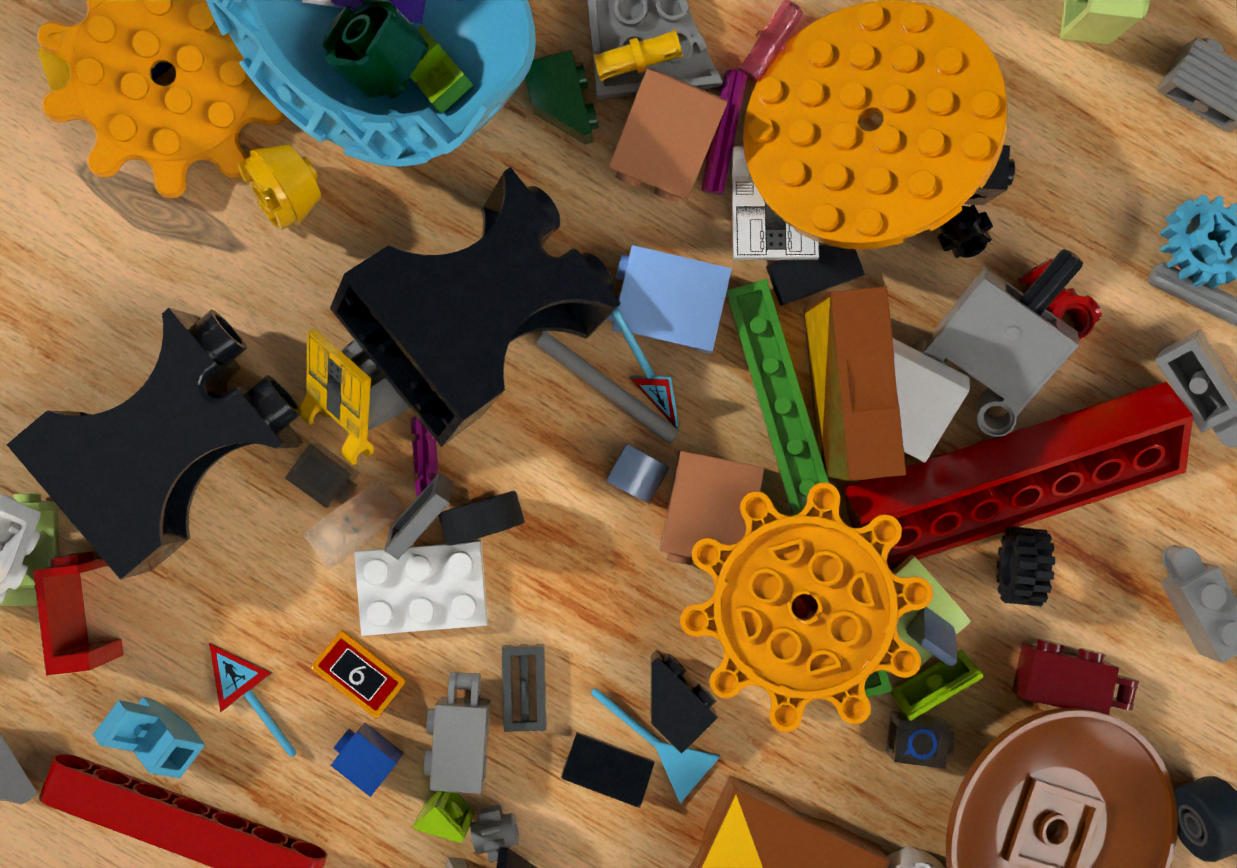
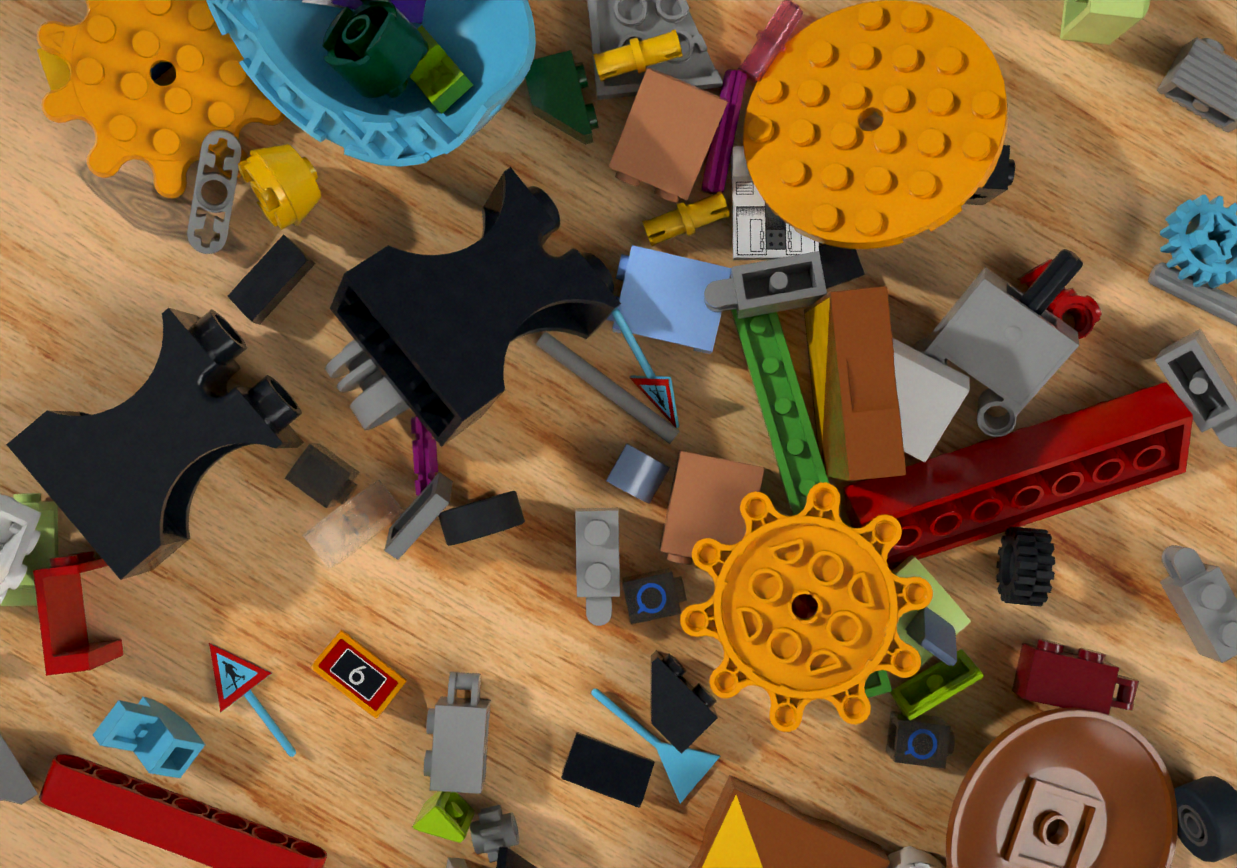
yellow flag [300,328,374,465] -> none
blue brick [330,723,404,797] -> none
white plate [354,540,488,636] -> none
dark grey tile [502,644,547,732] -> none
black gear [937,205,993,258] -> none
none -> light grey beam [187,130,241,254]
none -> black slope [228,234,316,325]
none -> light grey brick [575,507,620,626]
none -> clear smoke brick [622,568,687,624]
none -> yellow pin [642,191,730,247]
none -> light grey brick [704,251,827,319]

